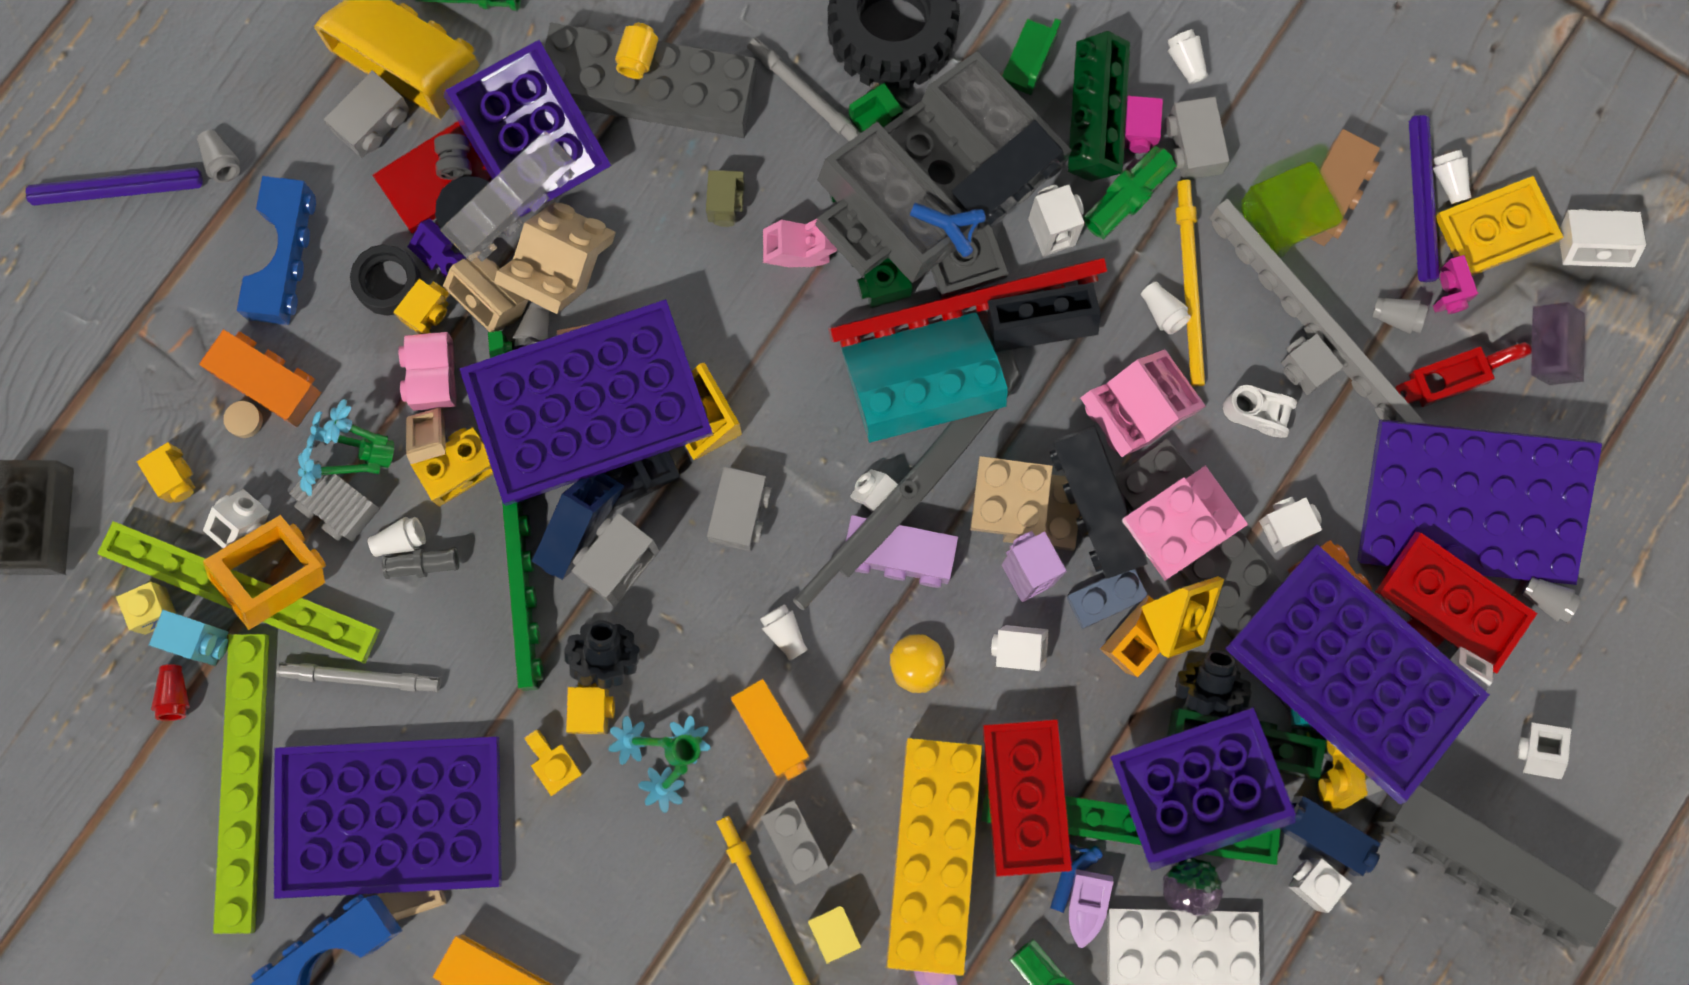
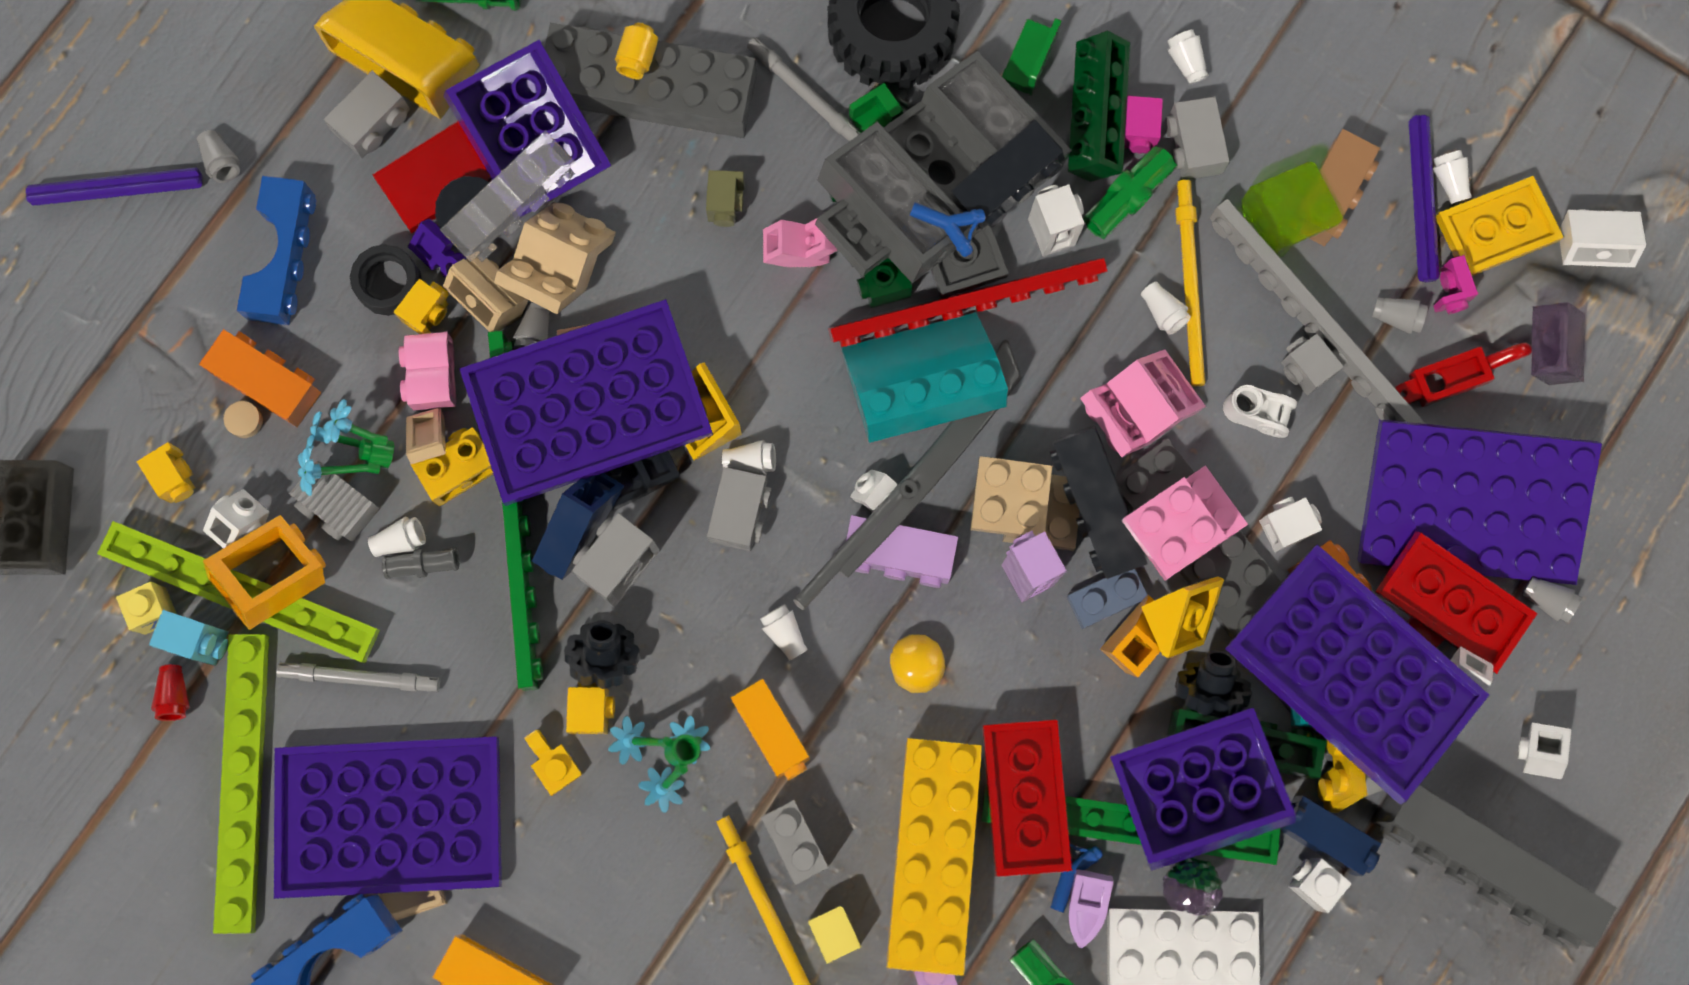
dark grey wheel [434,134,472,180] -> none
black brick [988,283,1101,352] -> none
white brick [991,625,1048,671] -> none
none -> white cone [722,440,776,475]

